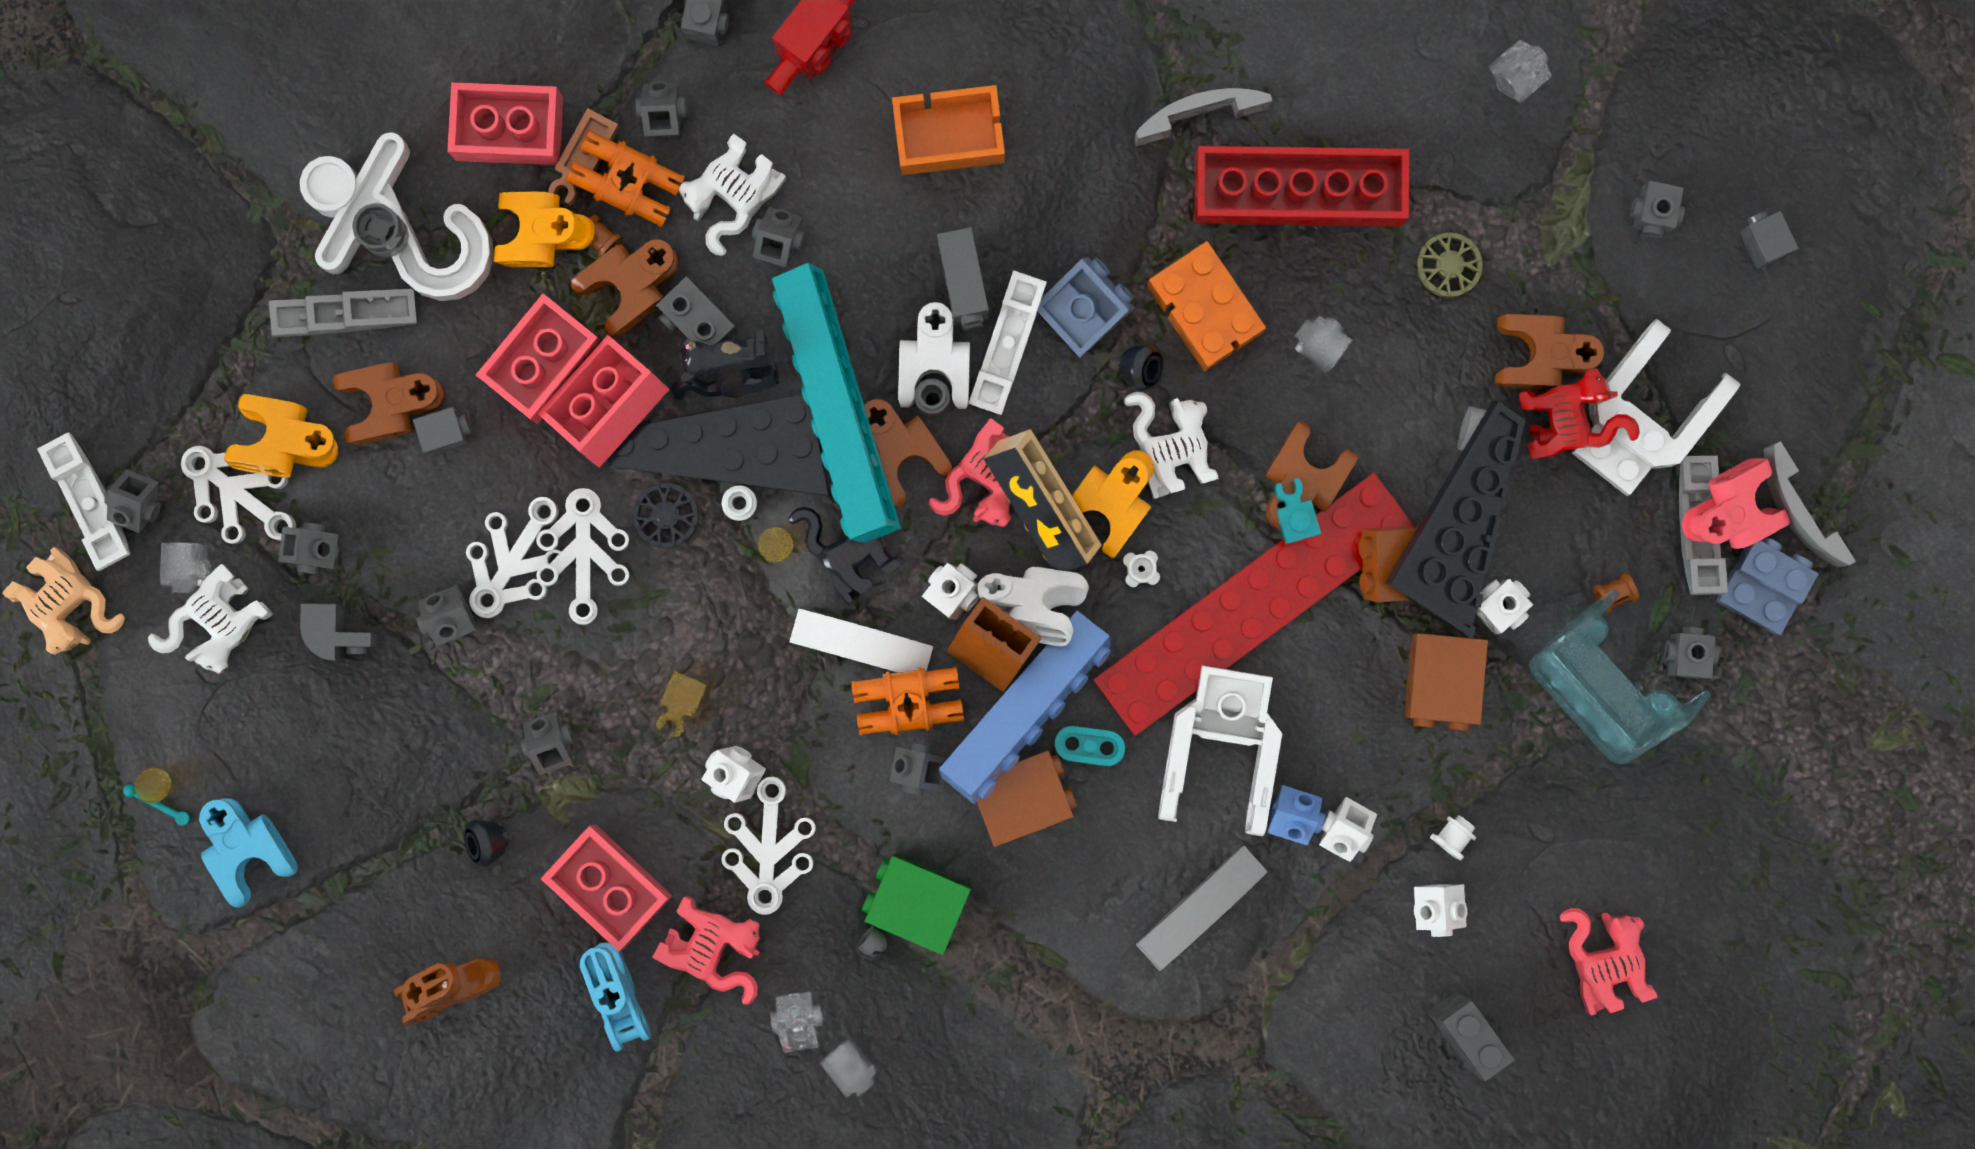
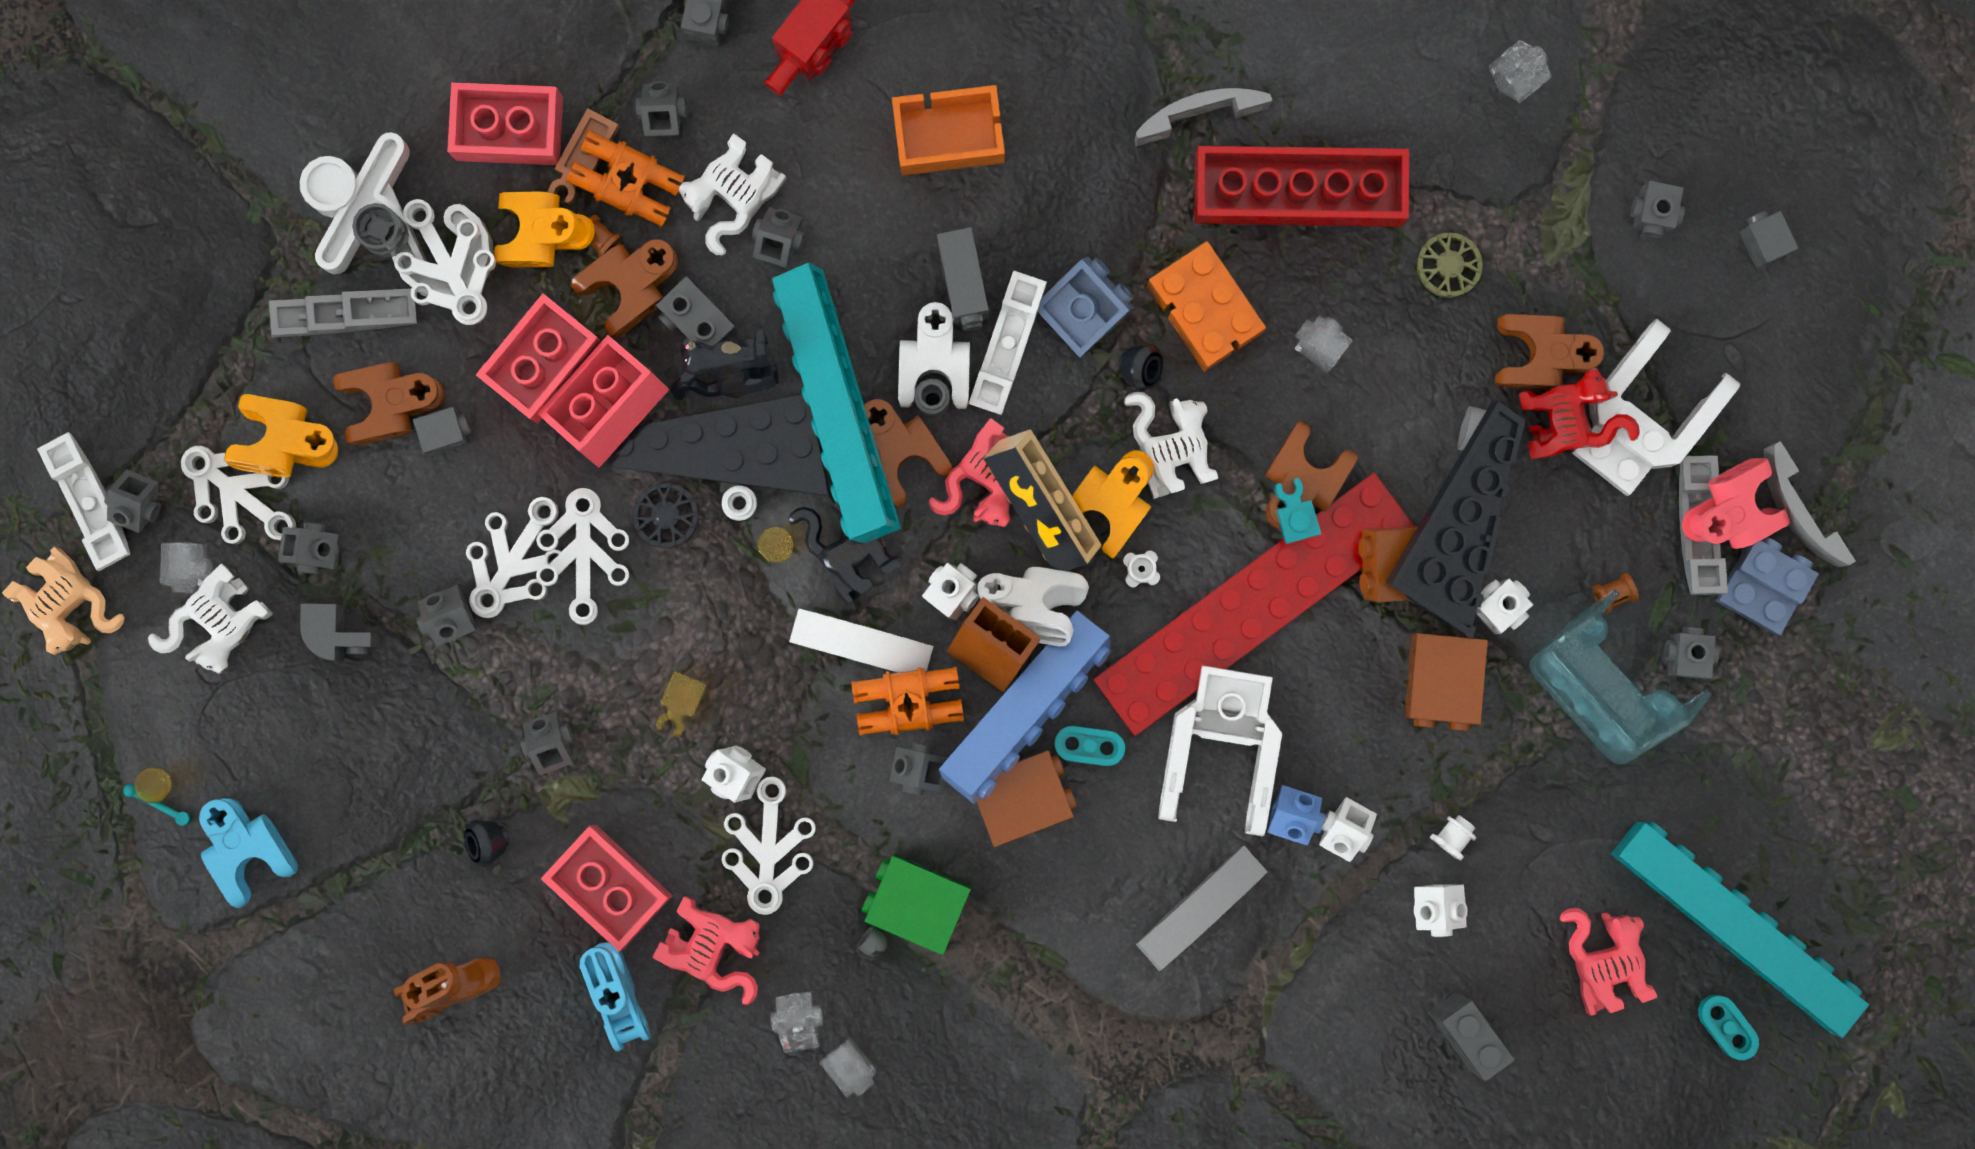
none -> white plant [394,199,496,325]
none -> teal brick [1611,821,1869,1038]
none -> teal plate [1698,994,1759,1060]

